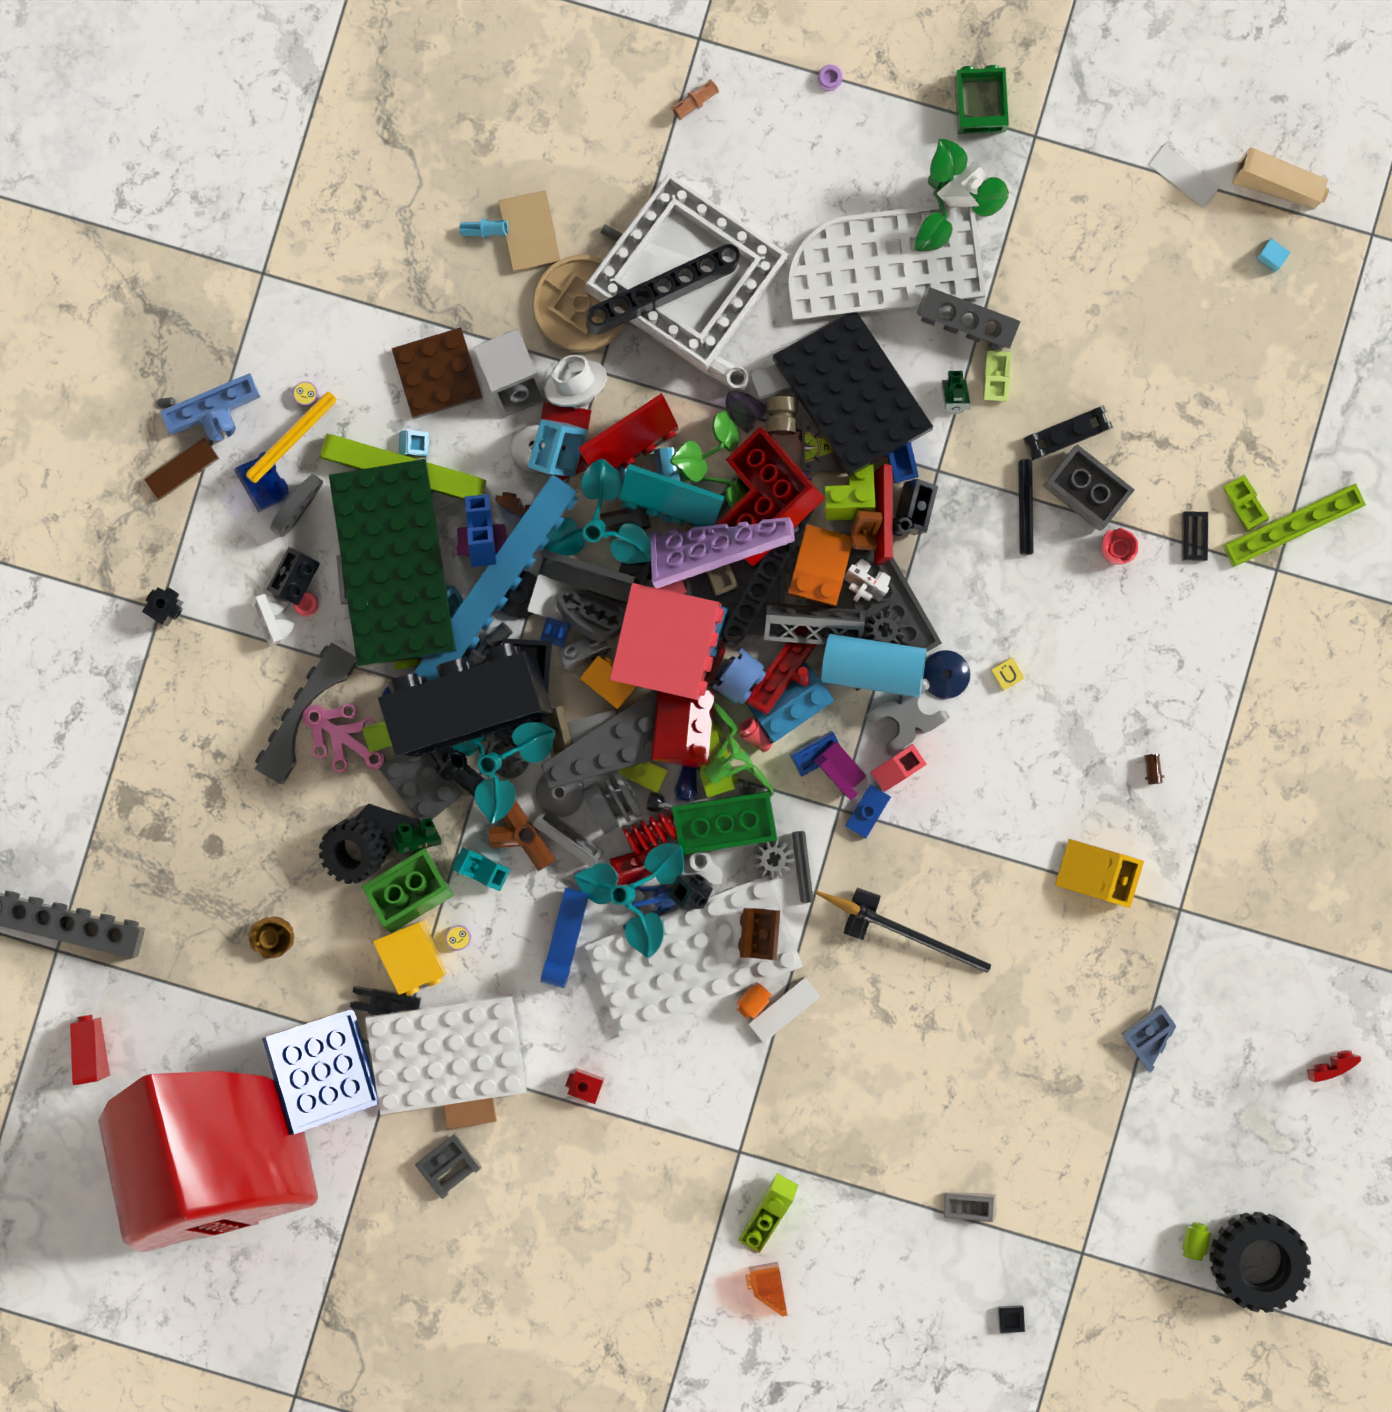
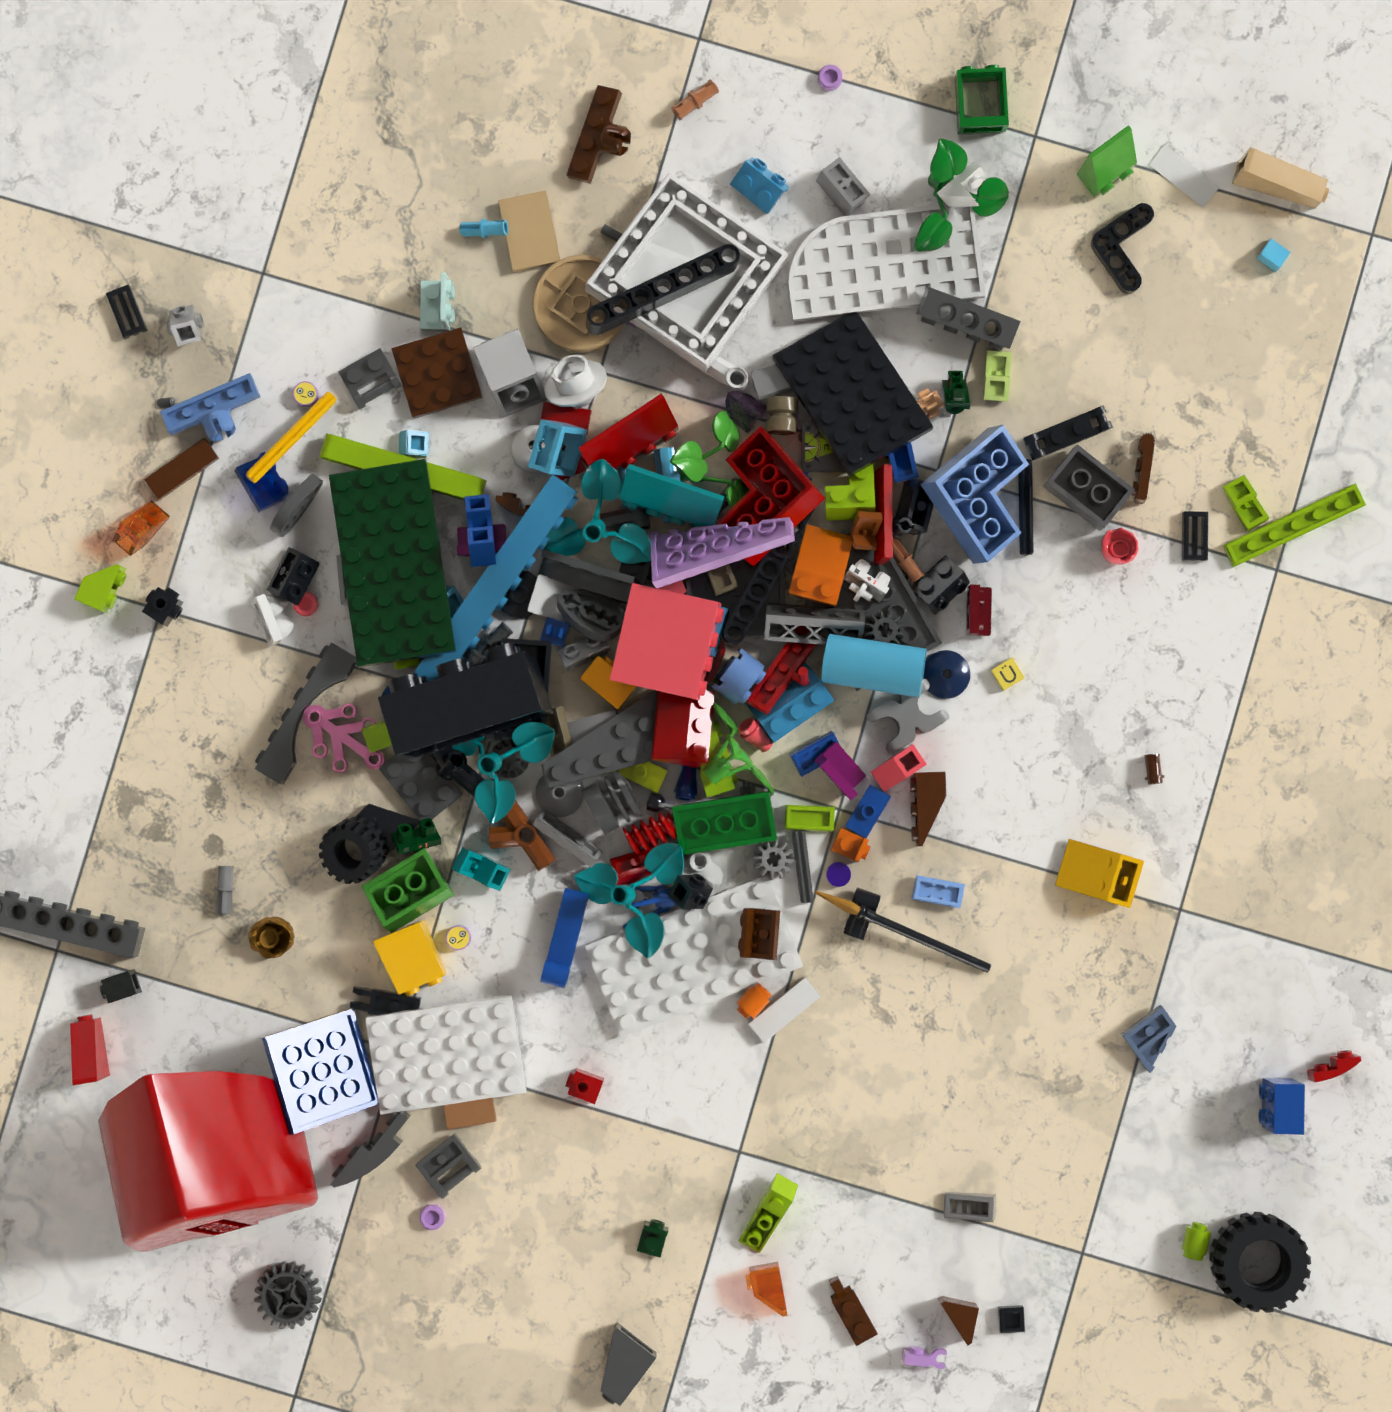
none -> lime slope [74,564,127,613]
none -> pearl dark grey brick [100,969,142,1004]
none -> black tile [106,284,148,339]
none -> clear orange slope [112,500,170,556]
none -> light grey brick [166,305,204,346]
none -> light grey axle [215,866,235,915]
none -> dark grey gear [254,1261,322,1329]
none -> dark grey slope [330,1111,411,1188]
none -> dark grey plate [338,348,402,410]
none -> light aqua bracket [420,272,455,331]
none -> lavender tile [420,1204,445,1230]
none -> reddish brown plate [566,85,631,184]
none -> dark grey slope [601,1322,657,1406]
none -> dark green bracket [637,1219,669,1258]
none -> dark azure bracket [730,157,790,214]
none -> lime tile [785,805,835,831]
none -> light grey hinge [816,157,870,216]
none -> dark purple tile [826,862,851,887]
none -> reddish brown hinge [829,1276,878,1346]
none -> orange bracket [831,828,871,862]
none -> nougat axle [893,537,924,583]
none -> lavender plate [902,1346,947,1369]
none -> reddish brown slope [910,772,946,846]
none -> black bracket [911,555,970,615]
none -> light blue plate [912,875,965,908]
none -> light nougat gear [916,388,944,420]
none -> medium blue brick [920,425,1029,564]
none -> reddish brown slope [938,1296,979,1346]
none -> dark red bracket [966,584,992,636]
none -> bright green slope [1077,125,1137,197]
none -> black beam [1091,203,1154,294]
none -> reddish brown hinge [1131,433,1155,504]
none -> blue brick [1258,1078,1305,1135]

